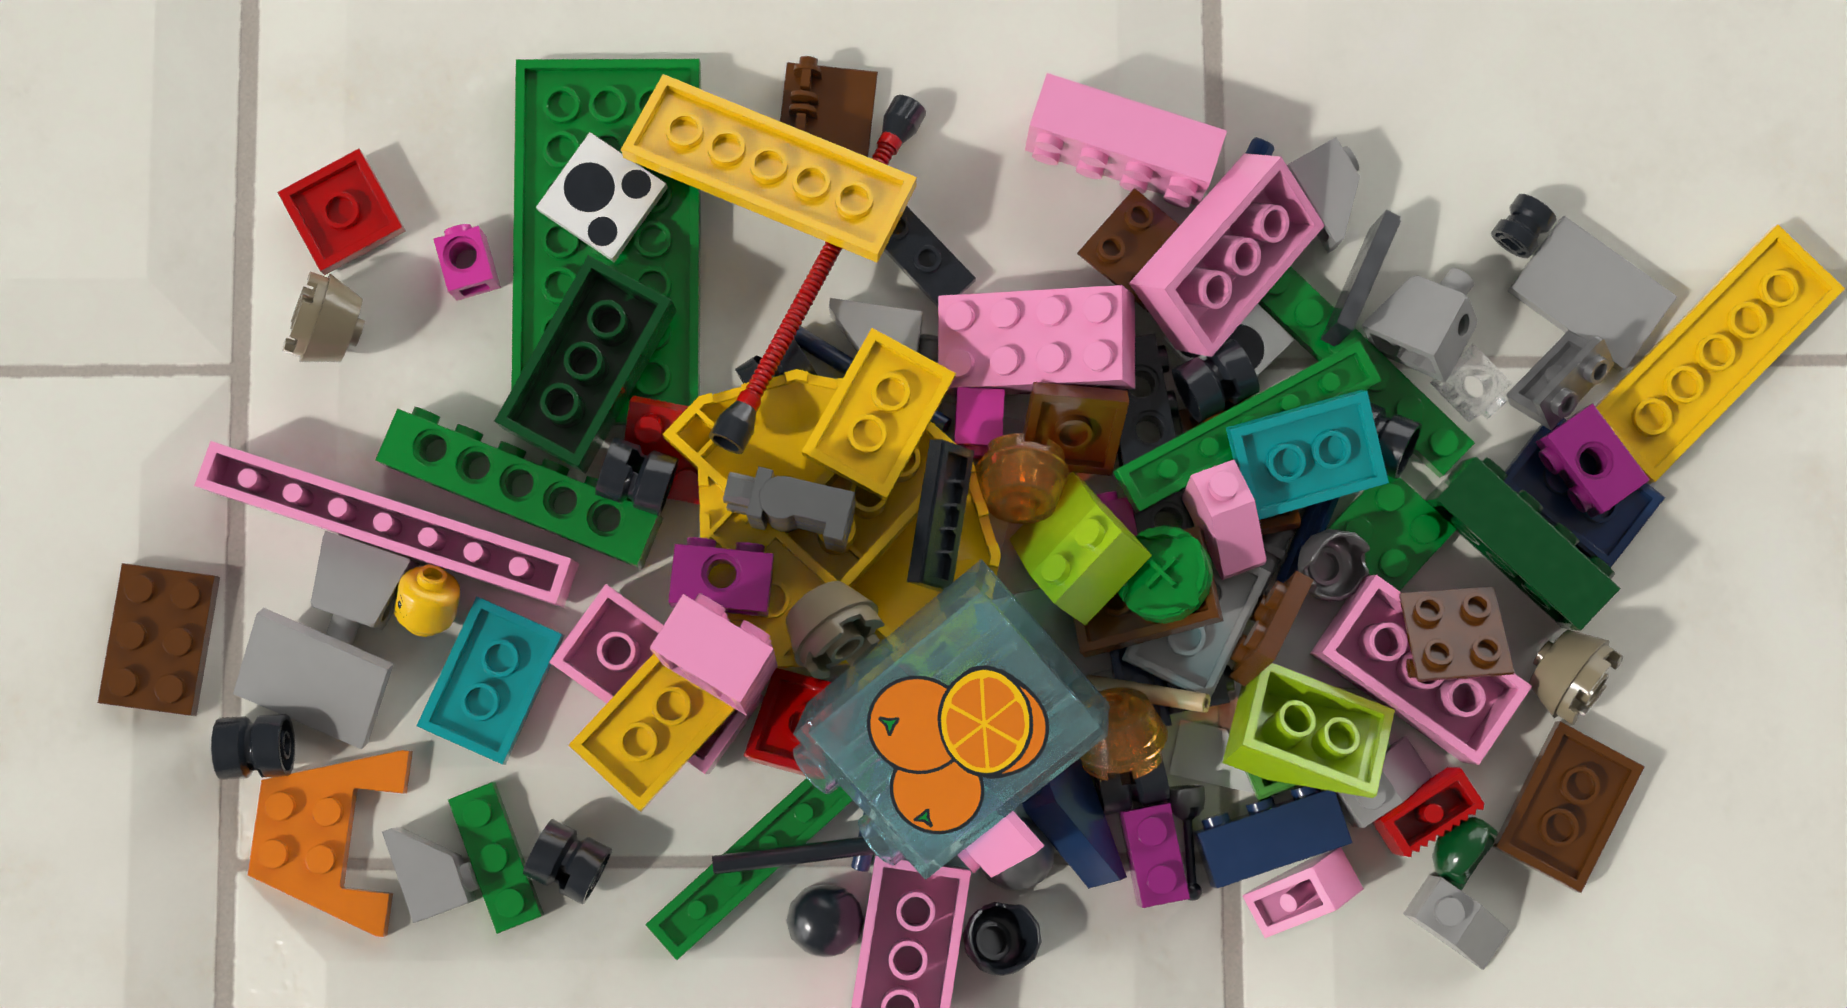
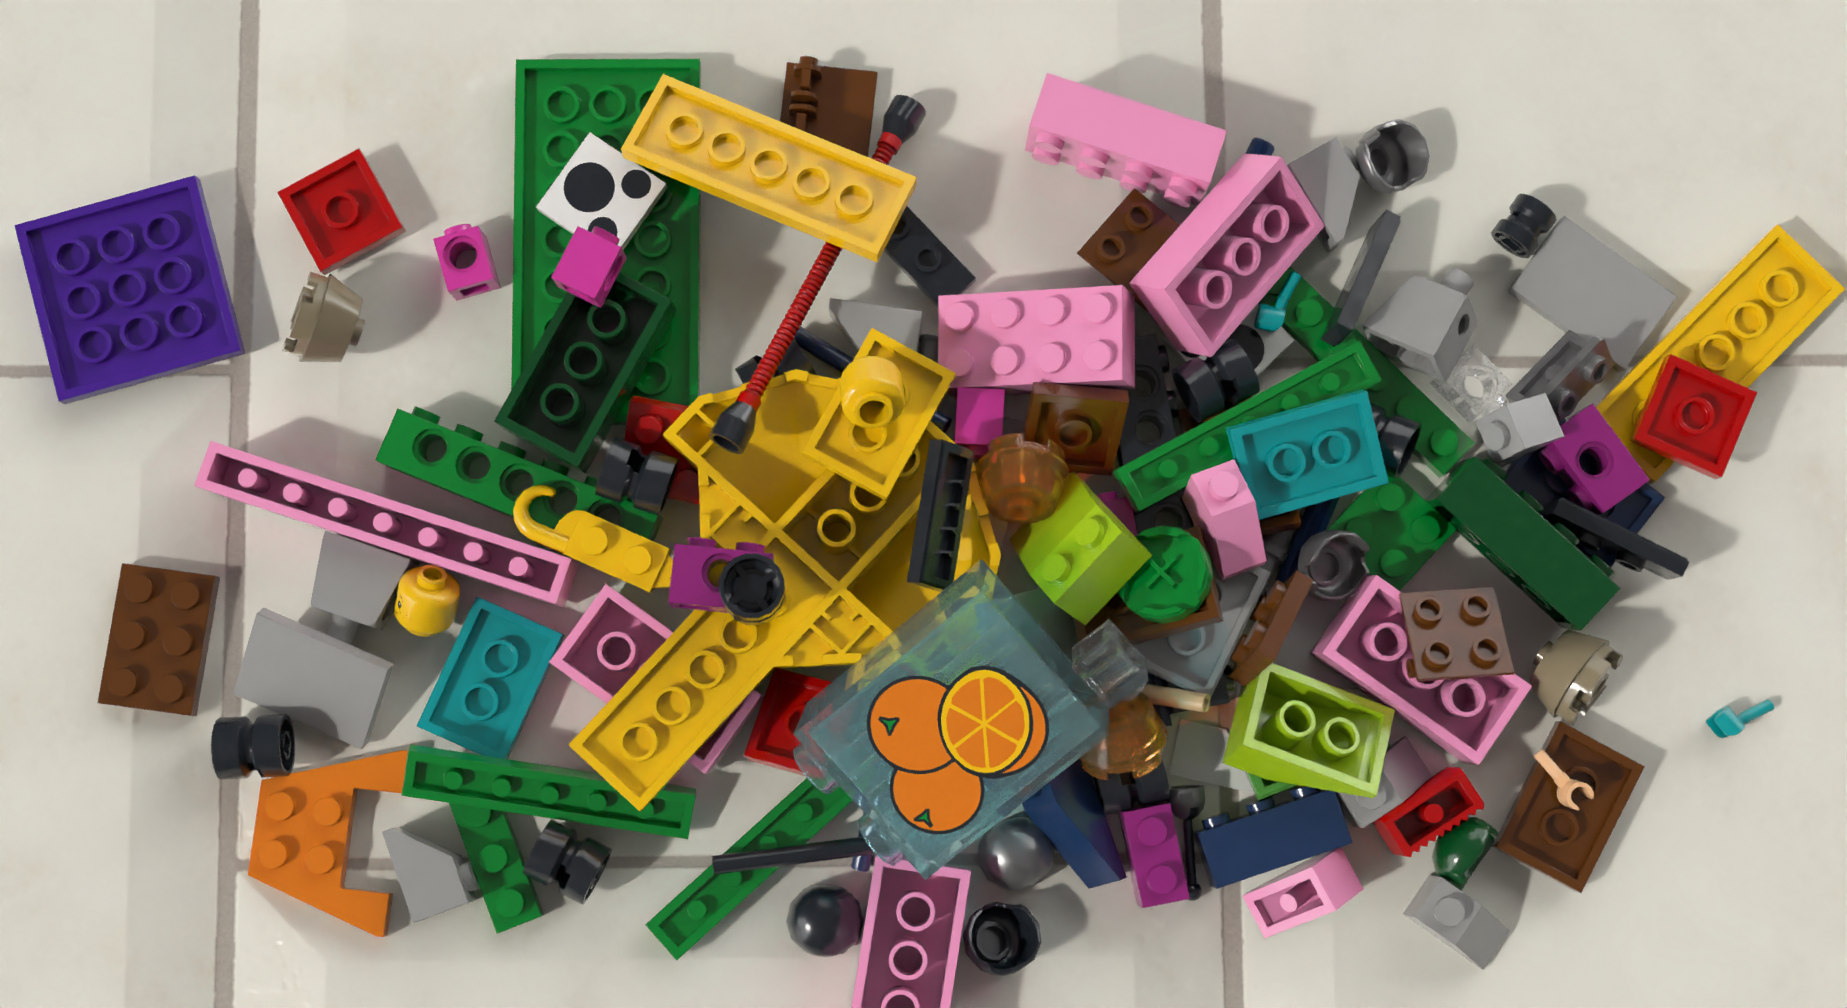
bright pink brick [650,593,778,716] -> none
dark grey hips [723,466,856,554] -> none
dark tan cone [786,581,884,679] -> none
bright pink slope [951,795,1044,878] -> none
none -> dark purple plate [14,175,246,404]
none -> green plate [401,744,696,839]
none -> yellow plate [513,485,673,594]
none -> dark pink brick [551,226,627,308]
none -> black wheel [719,553,785,625]
none -> yellow head [840,356,905,429]
none -> clear brick [1072,619,1148,709]
none -> teal hand [1254,271,1302,332]
none -> flat silver hair [1356,119,1430,194]
none -> light grey slope [1475,393,1564,468]
none -> light nougat hand [1534,749,1594,810]
none -> black plate [1541,497,1689,580]
none -> red plate [1629,354,1757,480]
none -> teal hand [1706,700,1774,738]

